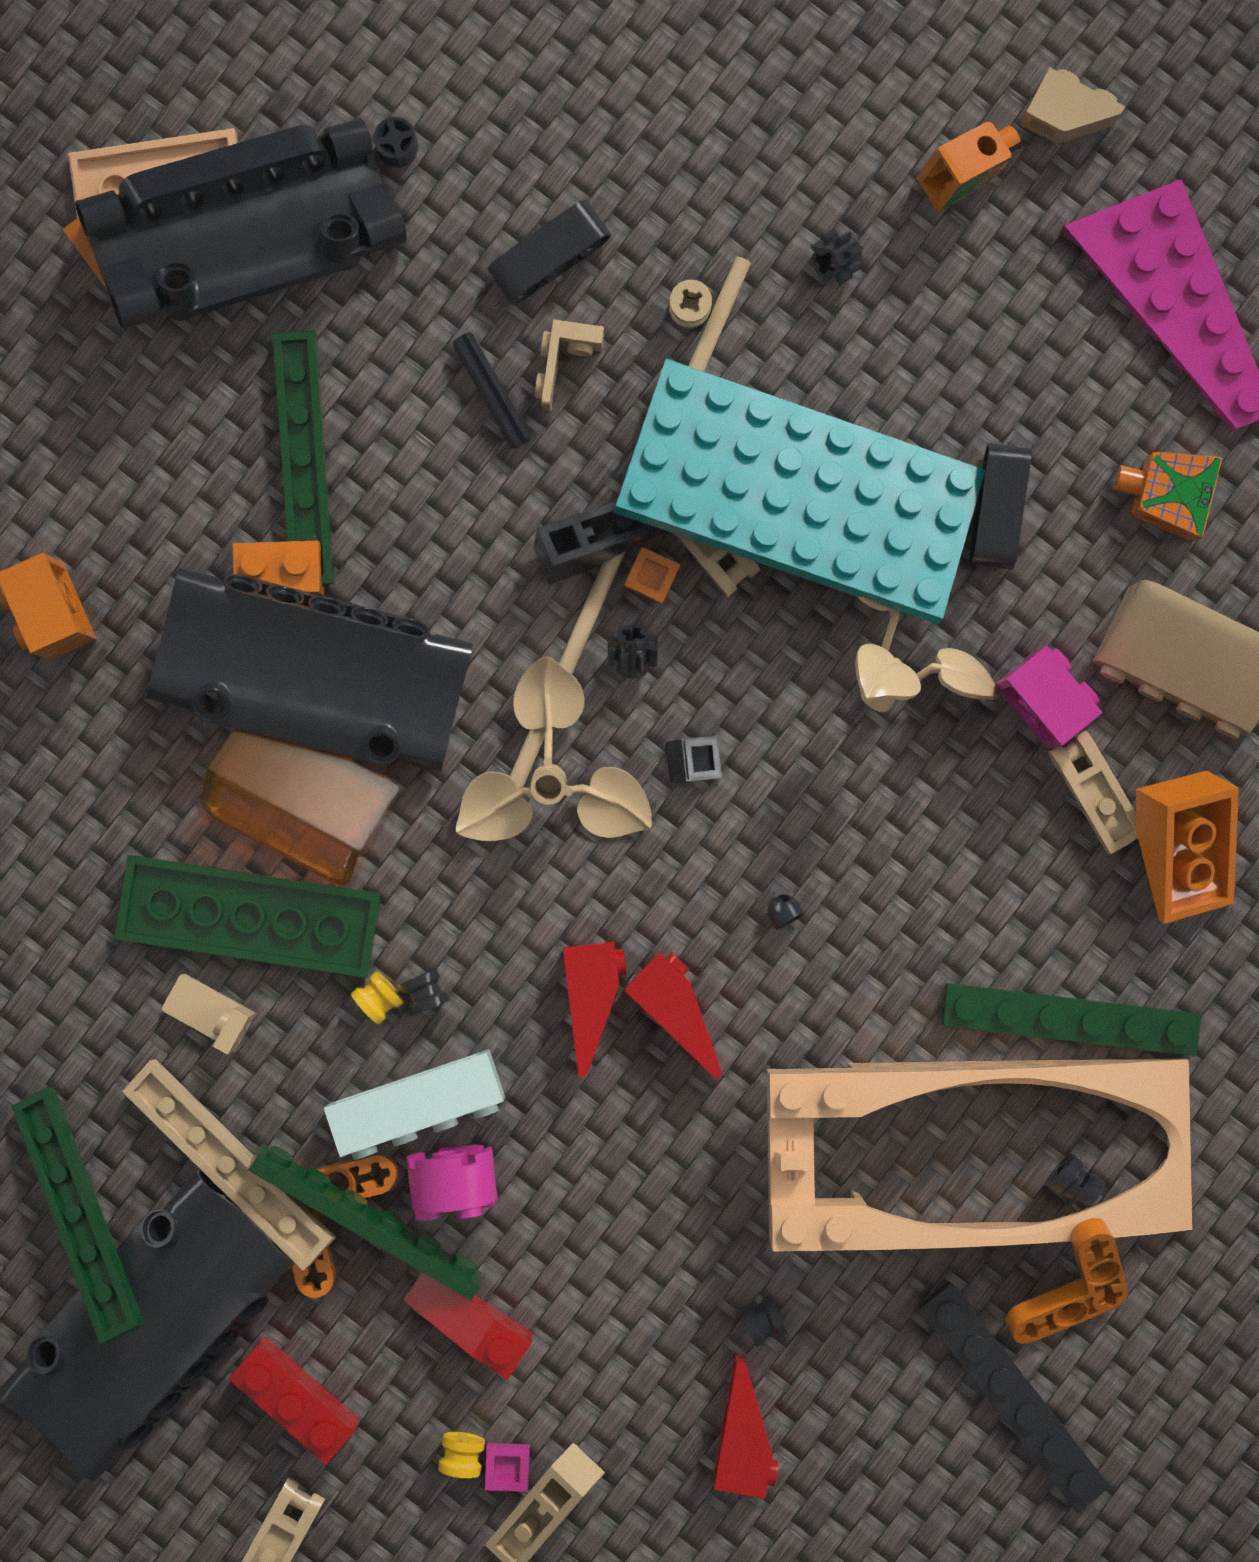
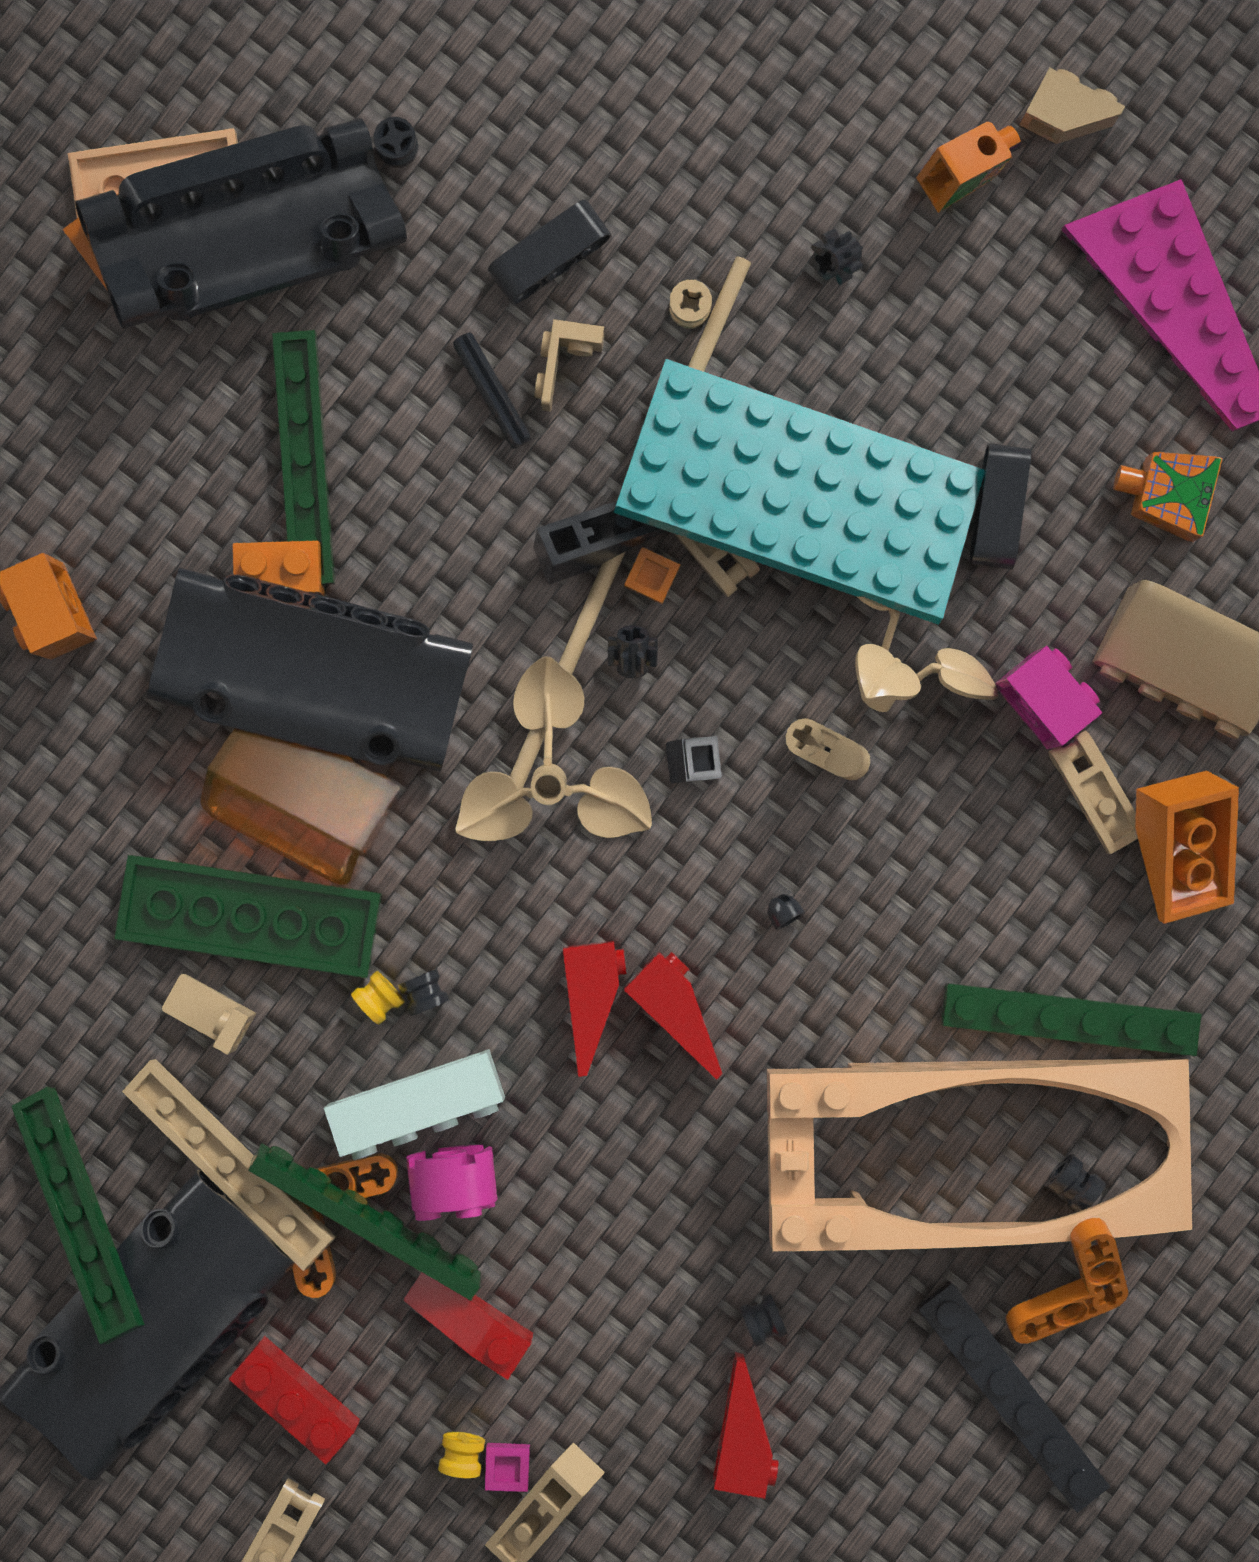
none -> tan piece [786,718,870,781]

